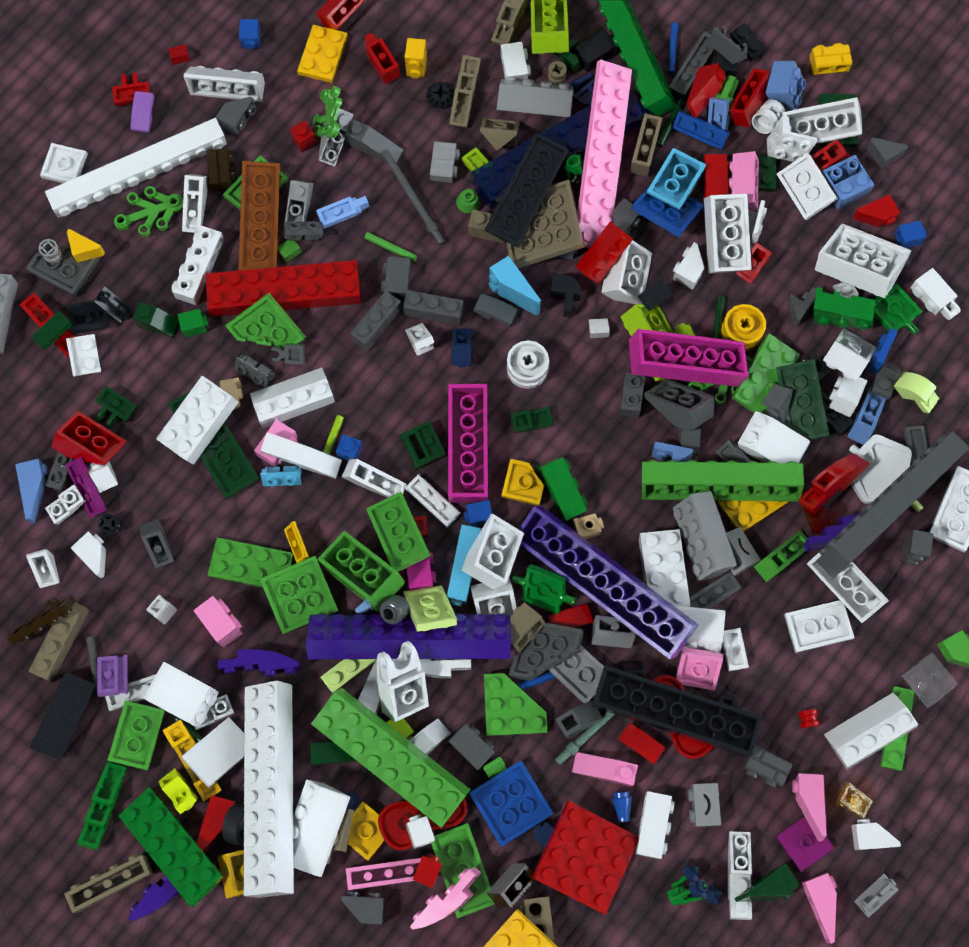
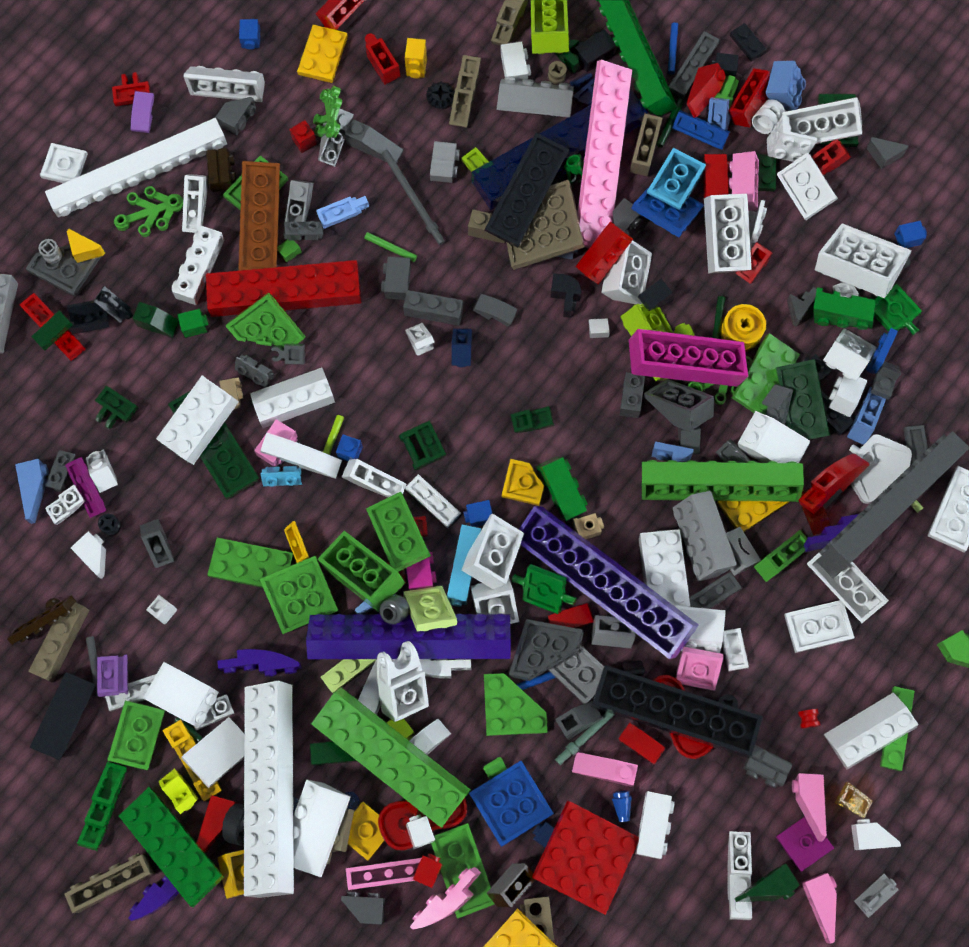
white slope [26,549,59,588] -> none
red slope [52,411,127,466] -> none
white plate [66,334,101,377] -> none
red slope [168,44,190,65] -> none
bright pink brick [193,596,243,648] -> none
dark grey brick [350,291,402,352] -> none
dark pink brick [448,384,488,503] -> none
dark grey brick [449,724,495,771] -> none
bright green cone [456,189,481,214] -> none
dark tan slope [480,117,520,151] -> none
medium azure slope [489,256,541,316] -> none
white wheel [507,340,549,389] -> none
dark tan slope [511,602,546,653] -> none
plant [667,862,722,906] -> none
white slope [673,242,704,290] -> none
light grey brick [688,783,721,827] -> none
dark grey hinge [710,25,748,64] -> none
yellow brick [809,43,852,75] -> none
medium blue slope [823,155,874,210] -> none
red slope [853,194,900,228] -> none
yellowish green brick [894,372,939,413] -> none
dark grey brick [900,530,934,566] -> none
clear slope [902,652,958,709] -> none
white brick [911,268,961,320] -> none

